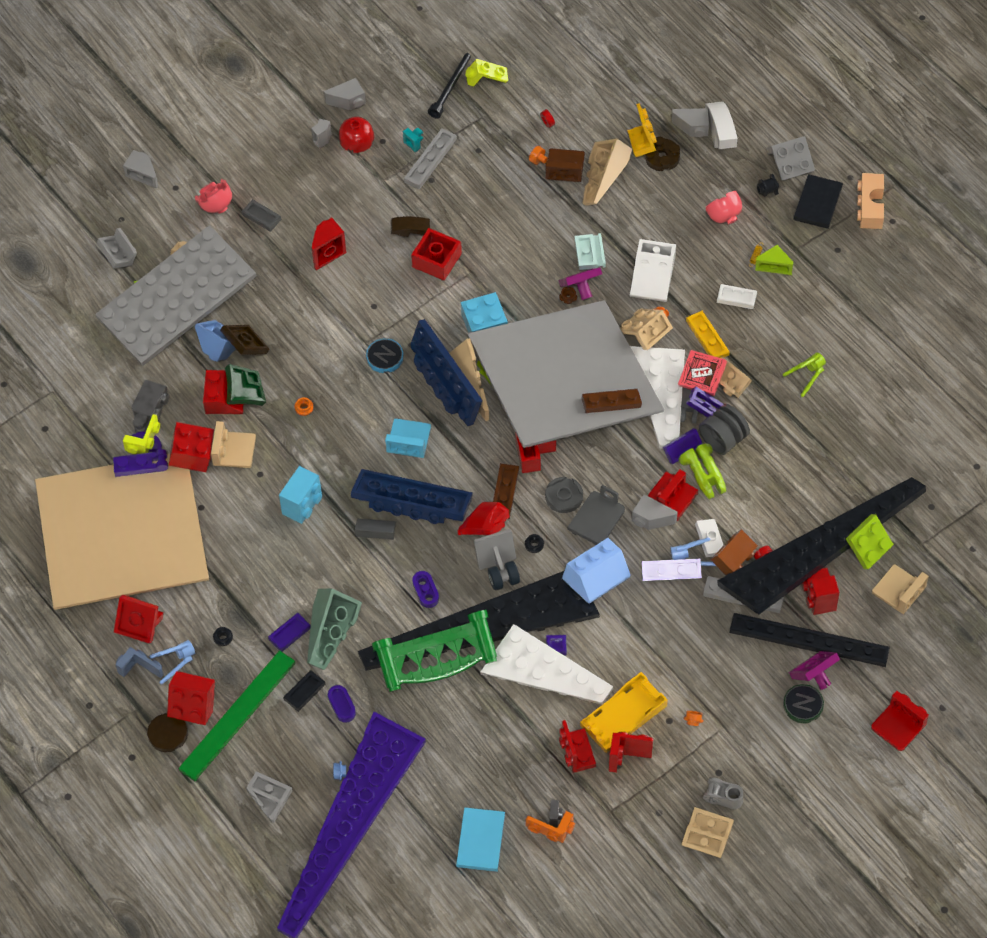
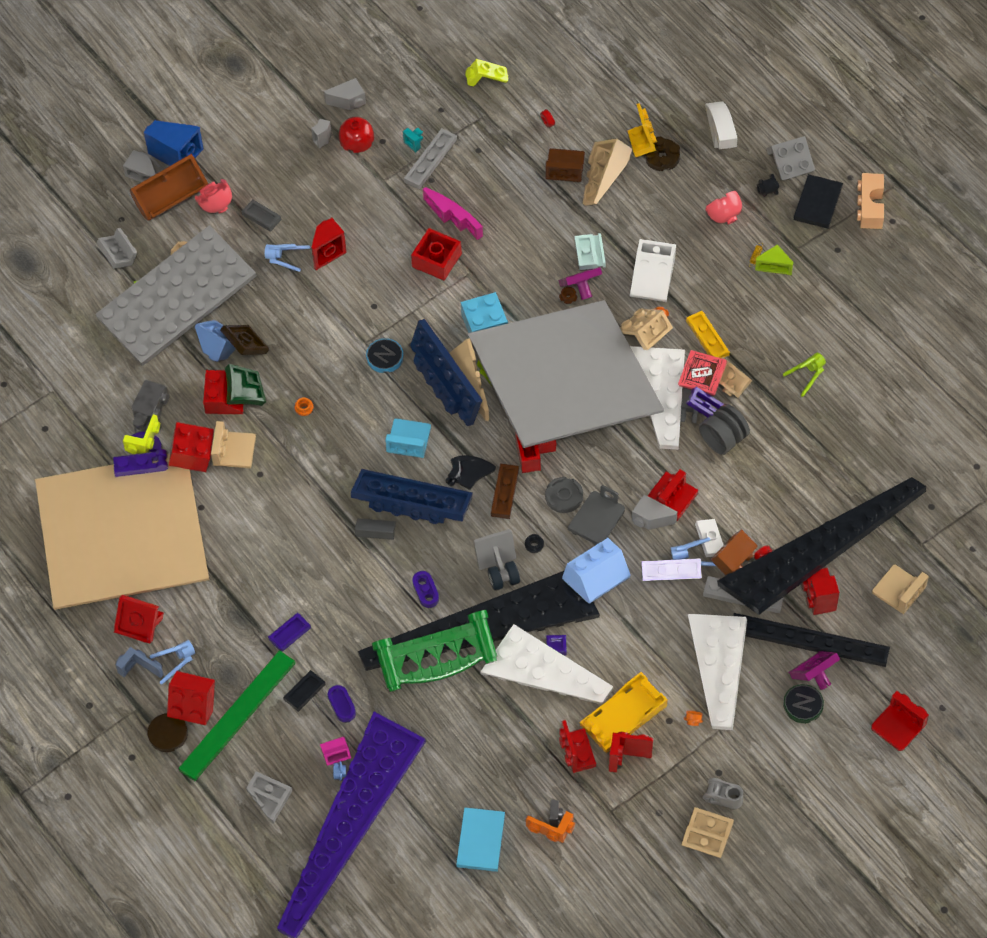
black plate [213,627,233,646] -> none
medium azure brick [279,466,322,524] -> none
sand green wedge [307,588,362,670] -> none
dark brown slope [391,216,430,237] -> none
black piece [428,53,471,119] -> none
red slope [457,502,510,535] -> none
orange tile [529,146,548,165] -> none
reddish brown plate [581,388,642,413] -> none
dark purple tile [663,428,703,464] -> none
light grey slope [672,108,709,137] -> none
lime piece [679,444,726,499] -> none
white plate [717,284,757,309] -> none
lime plate [846,514,894,569] -> none
none -> dark orange container [130,154,208,221]
none -> blue slope [144,120,204,166]
none -> light blue plant [265,244,311,272]
none -> dark pink piece [320,737,351,766]
none -> dark pink slope [423,187,483,240]
none -> black arm [445,455,496,490]
none -> white wing [688,614,747,730]

